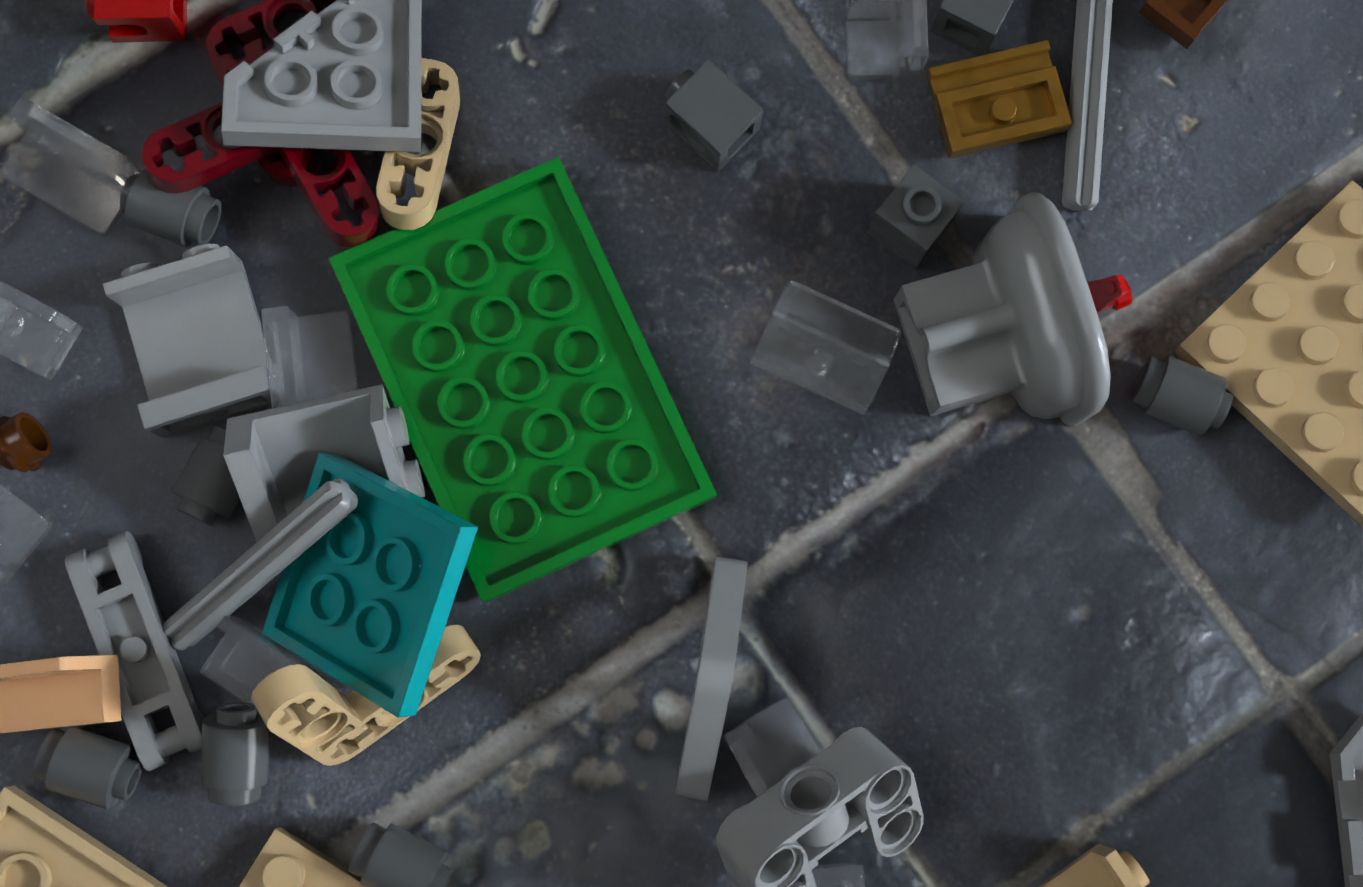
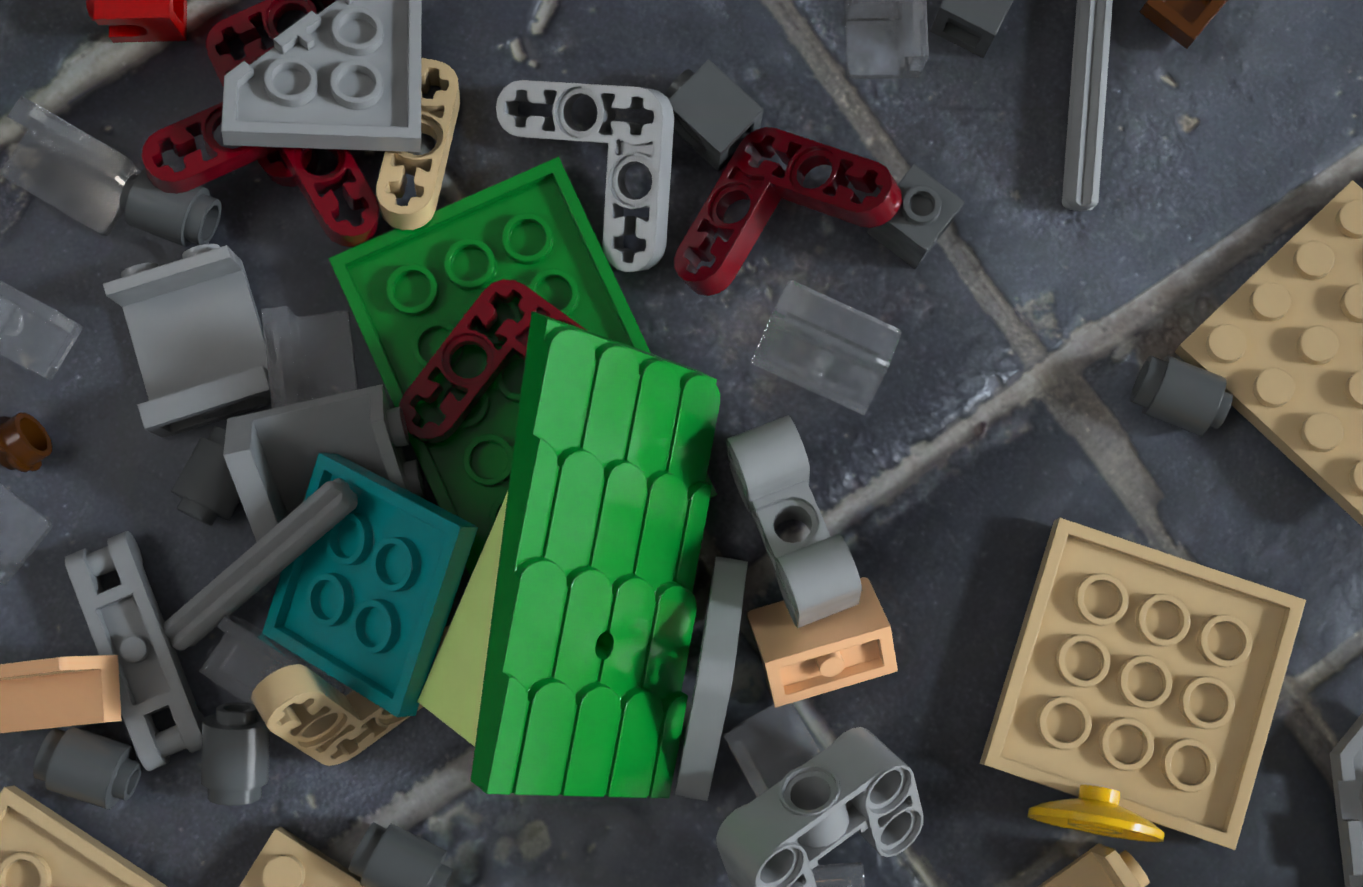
light grey piece [893,192,1133,427] -> none
pearl gold plate [925,40,1072,159] -> none
none -> dark red beam [399,279,586,443]
none -> green piece [417,311,720,799]
none -> light grey beam [496,80,674,272]
none -> dark red beam [674,127,902,296]
none -> light grey beam [726,415,862,628]
none -> light nougat panel [747,577,898,708]
none -> tan plate [979,518,1306,850]
none -> yellow dish [1028,785,1165,842]

